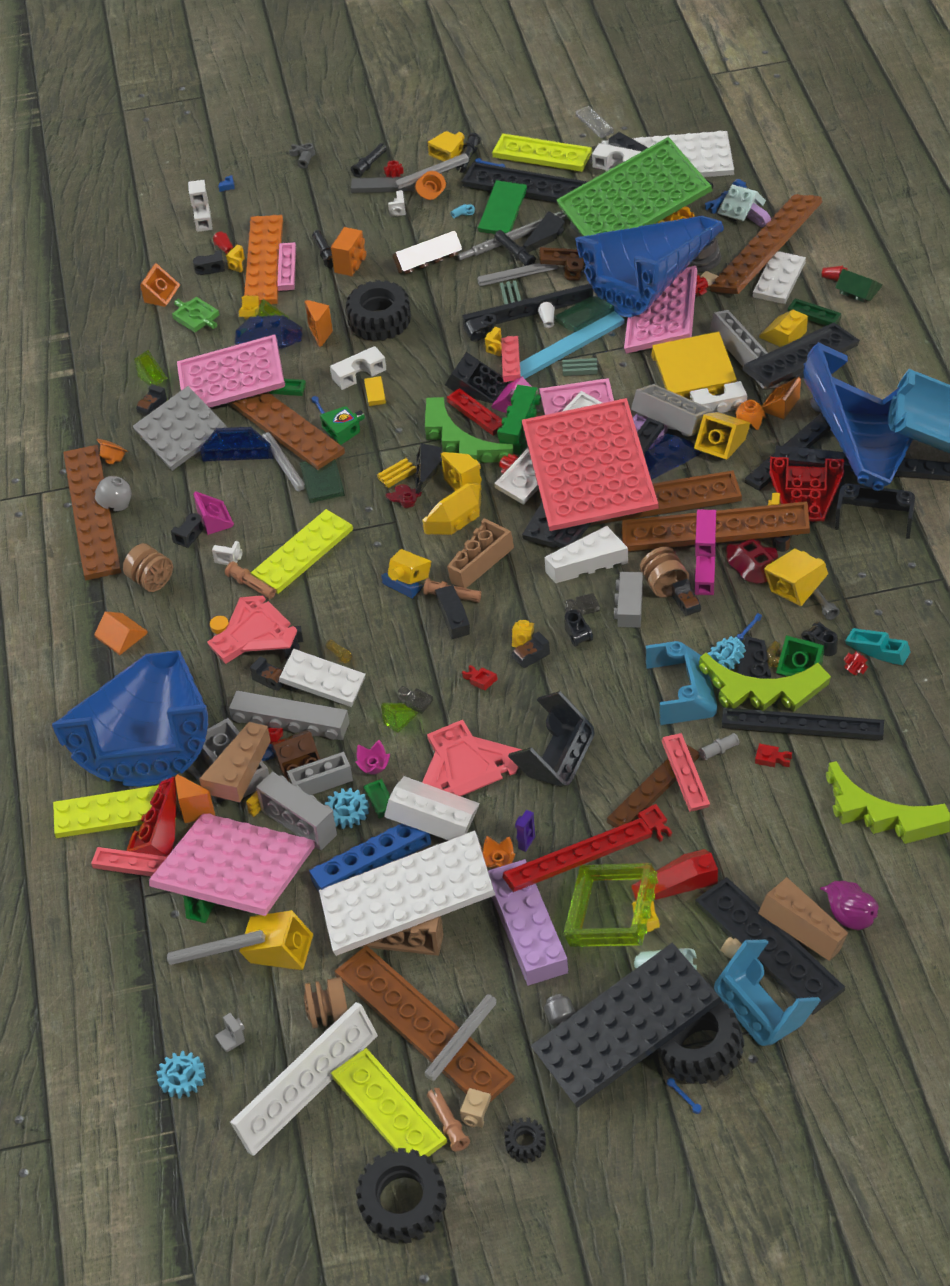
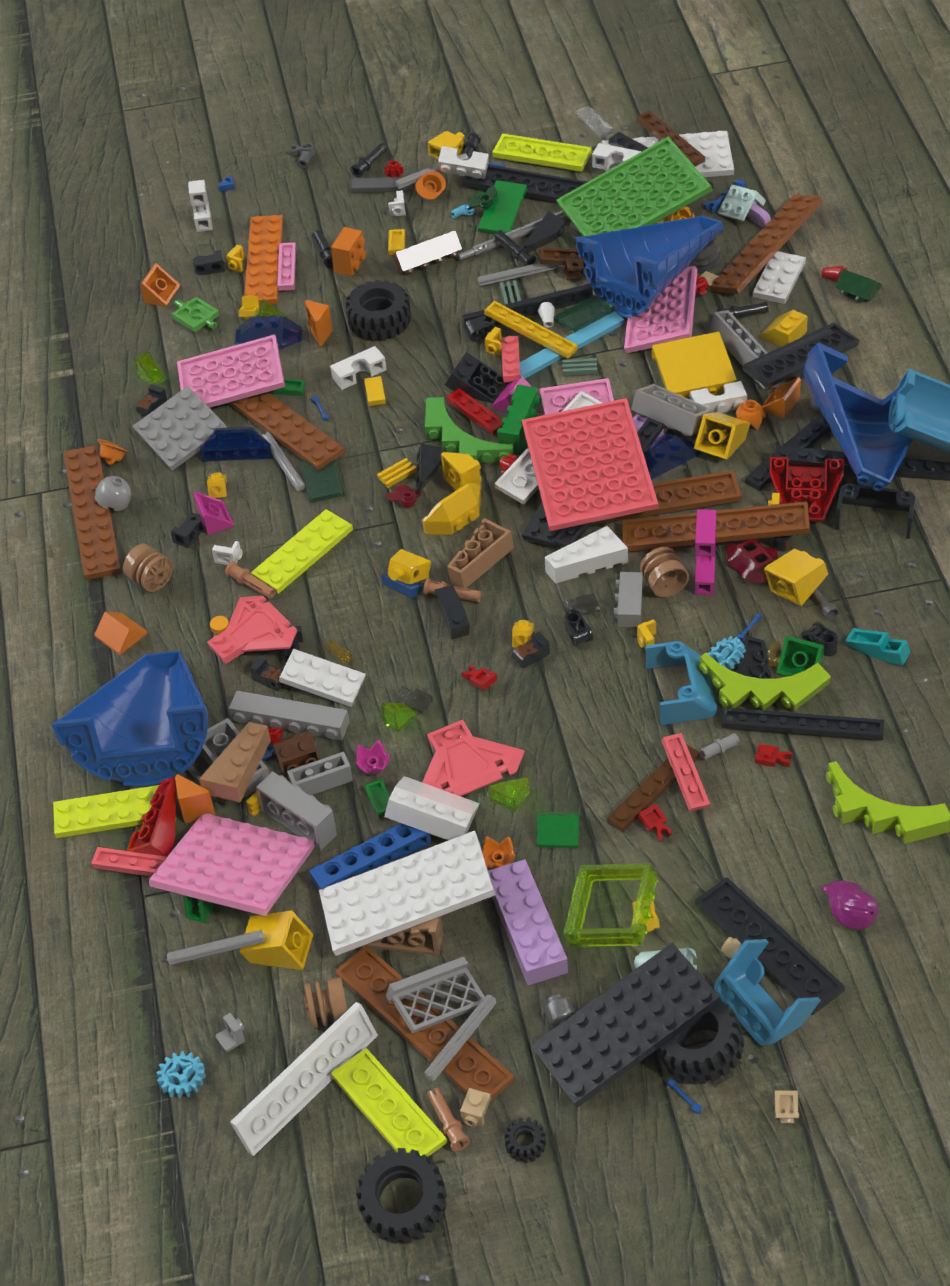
red cone [213,231,233,254] -> none
green torso [320,406,365,445] -> none
medium azure gear [325,788,369,829] -> none
red plate [502,818,652,892] -> none
black windscreen [508,691,594,787] -> none
dark purple plate [515,810,535,852] -> none
red wedge [631,849,718,901] -> none
black leg [672,578,701,616] -> none
medium nougat wedge [758,877,848,961] -> none
dark green plate [787,298,842,326] -> none
red gear [844,651,869,675] -> none
none -> yellow bracket [207,473,227,498]
none -> light grey fence [386,957,485,1034]
none -> yellow tile [388,229,405,255]
none -> white arch [438,146,489,179]
none -> dark green plate [467,186,497,209]
none -> yellow tile [484,301,578,359]
none -> clear neon green slope [489,777,530,812]
none -> green slope [537,811,580,848]
none -> reddish brown plate [637,111,705,166]
none -> yellow bracket [637,620,656,650]
none -> black pin [716,302,769,320]
none -> tan bracket [774,1091,799,1123]

